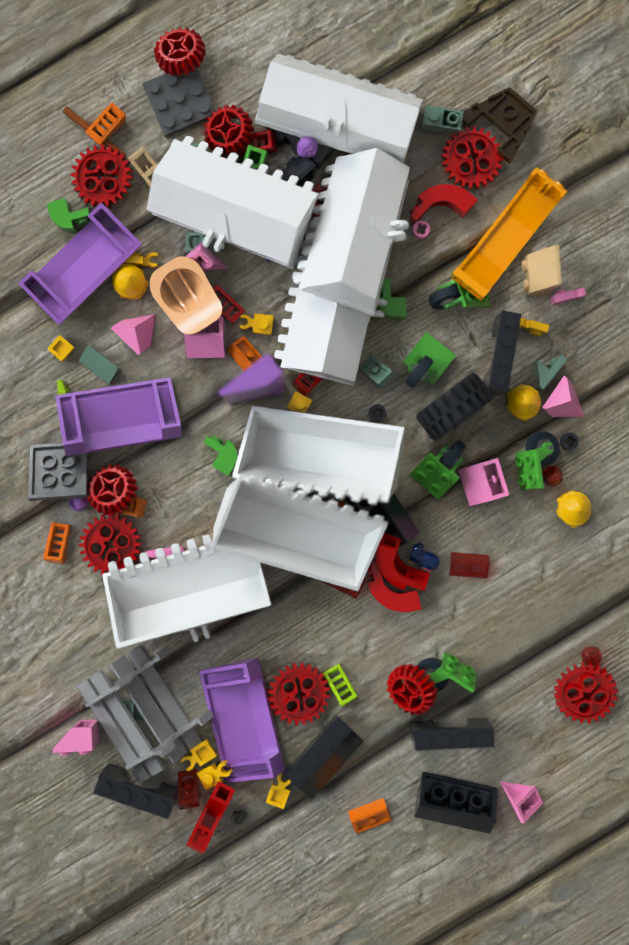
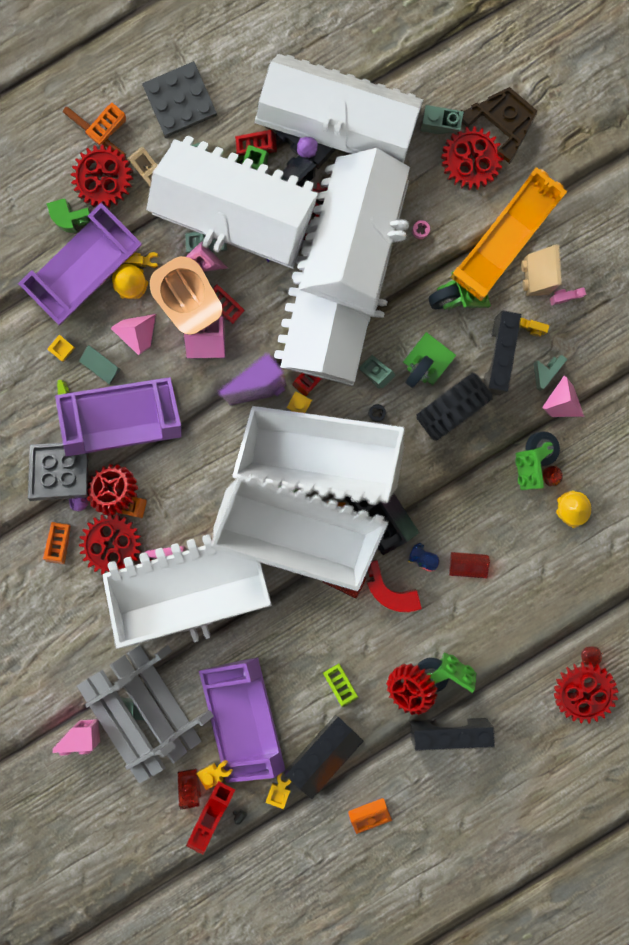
black arch [93,763,180,819] -> none
red gear [154,27,206,77] -> none
yellow plate [181,738,217,771] -> none
red gear [202,104,254,157] -> none
bright green brick [203,435,238,476] -> none
orange slope [227,335,262,371] -> none
yellow plate [240,313,274,336] -> none
red gear [268,662,330,726] -> none
red arch [376,533,430,591] -> none
bright green brick [377,278,407,319] -> none
red arch [409,184,478,225] -> none
bright green plate [409,440,466,499] -> none
black slope [414,772,497,834] -> none
bright pink slope [458,458,509,506] -> none
bright pink slope [500,781,543,823] -> none
yellow hair [506,384,541,422] -> none
black bush [560,433,579,450] -> none

